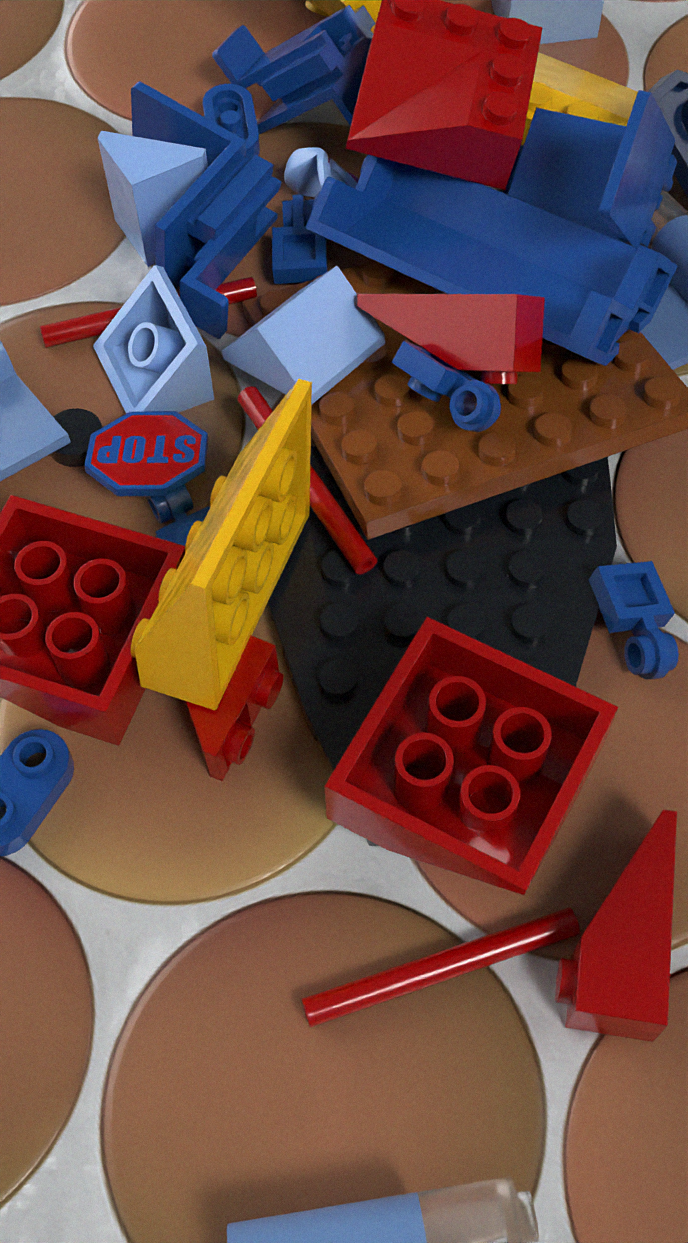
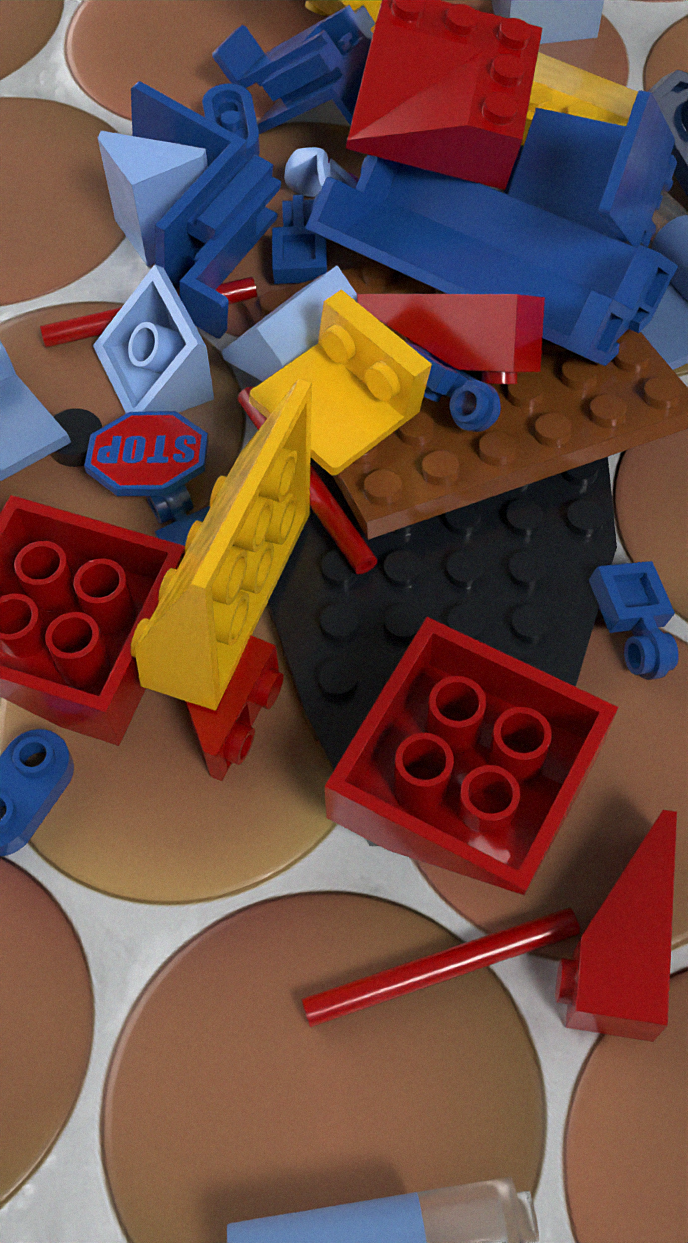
none -> yellow bracket [249,289,432,475]

